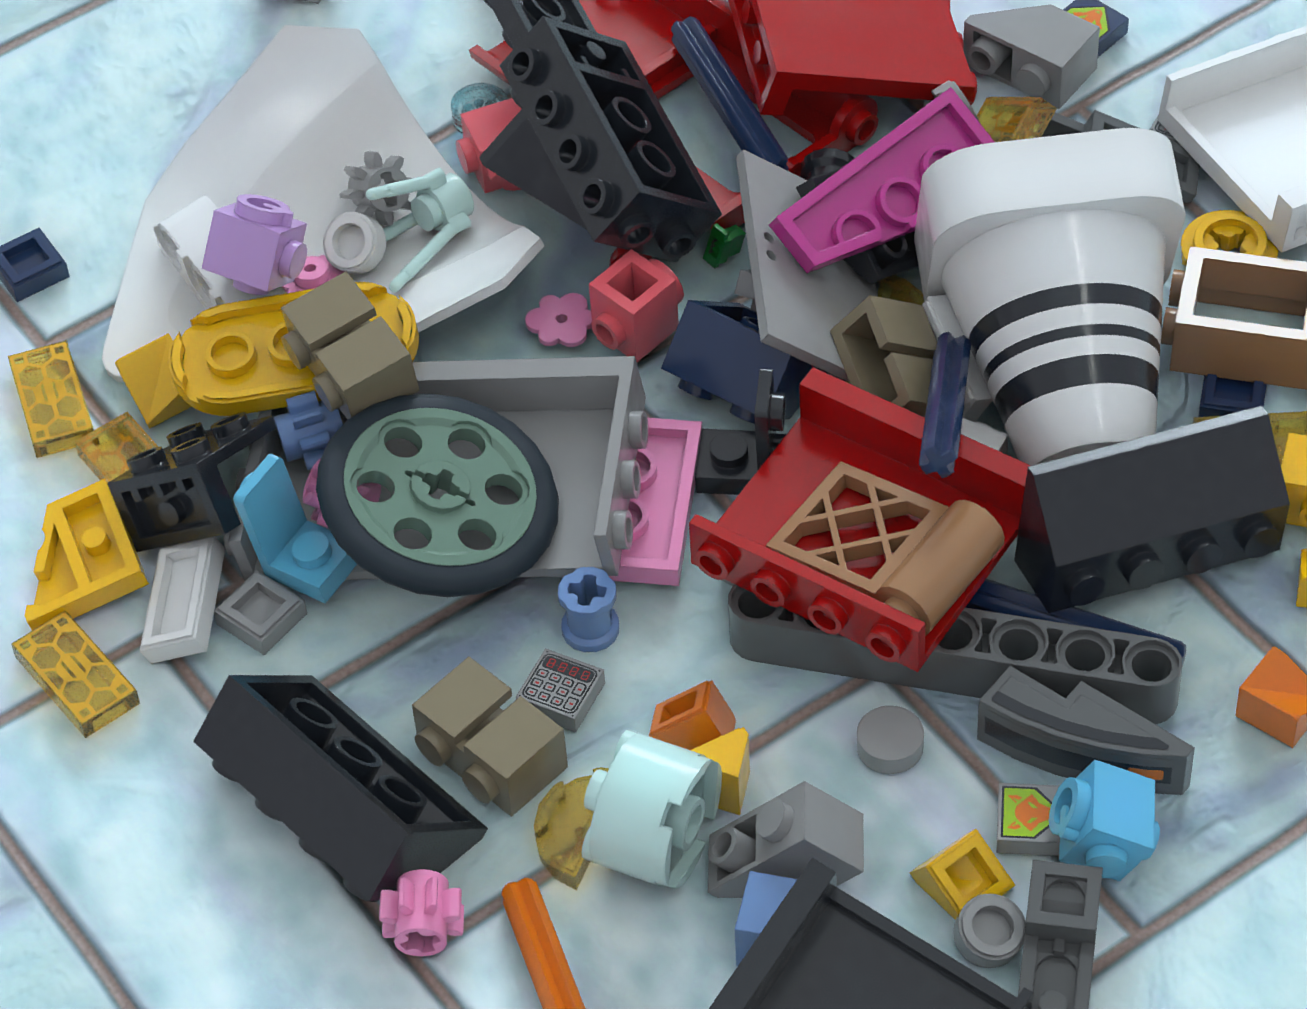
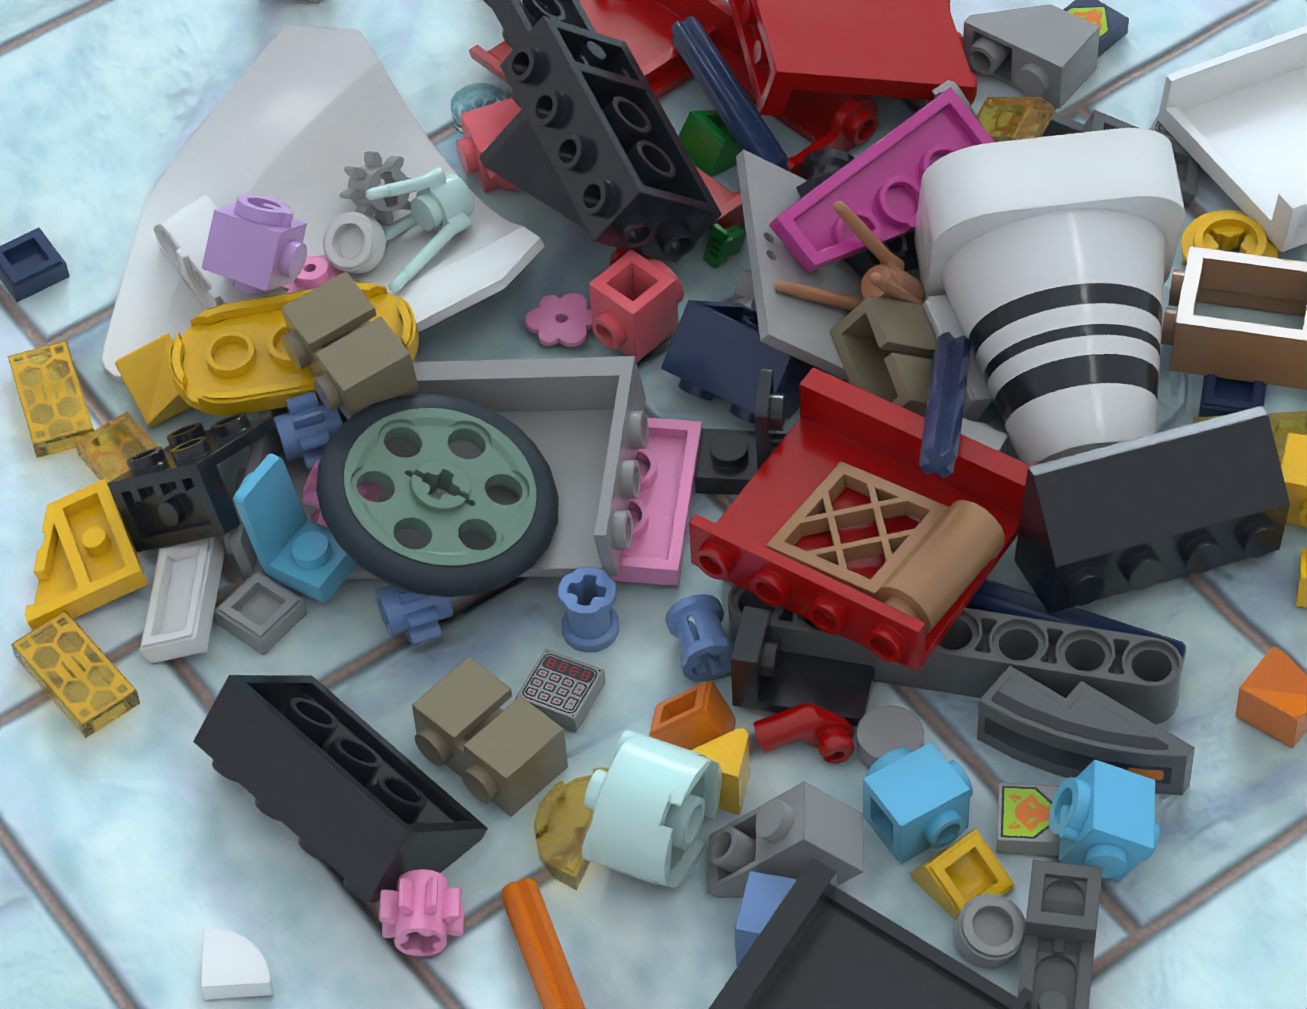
none -> white tile [201,927,273,1000]
none -> medium blue gear [375,584,453,645]
none -> medium blue bush [665,594,734,681]
none -> green slope [679,110,742,177]
none -> black bracket [730,606,874,726]
none -> red arm [753,702,855,764]
none -> nougat plant [775,200,925,311]
none -> medium azure brick [863,742,973,864]

